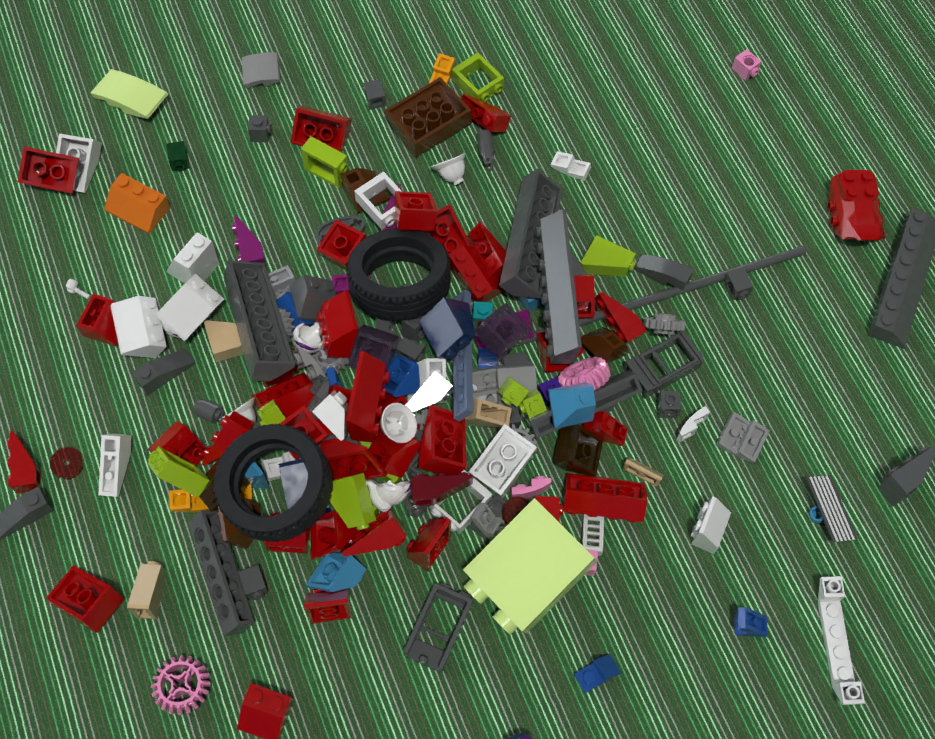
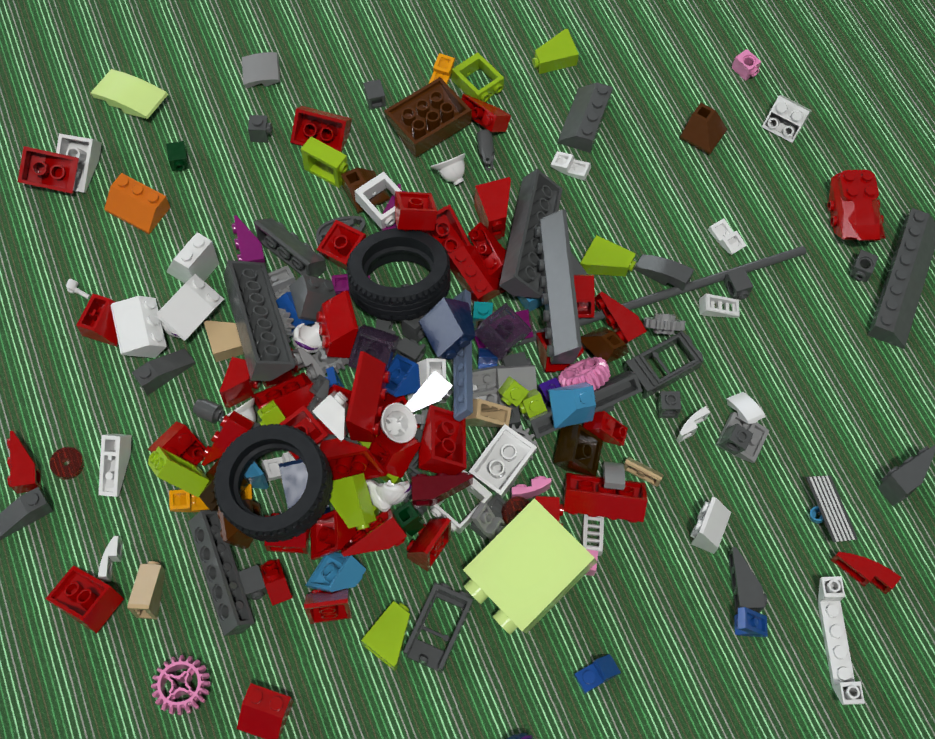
none -> white slope [98,536,123,582]
none -> red slope [219,357,261,408]
none -> dark grey slope [254,218,327,277]
none -> red slope [259,559,292,606]
none -> lime slope [361,601,410,671]
none -> dark green brick [393,501,424,537]
none -> red slope [474,177,511,240]
none -> lime slope [532,29,579,74]
none -> dark grey slope [558,82,613,153]
none -> light grey slope [603,462,625,490]
none -> reddish brown slope [680,103,727,155]
none -> white slope [699,293,740,318]
none -> white slope [708,218,747,255]
none -> dark grey brick [718,423,753,455]
none -> white slope [726,392,765,424]
none -> dark grey slope [728,547,767,613]
none -> white slope [762,95,812,143]
none -> red slope [831,552,901,594]
none -> dark grey brick [849,250,879,282]

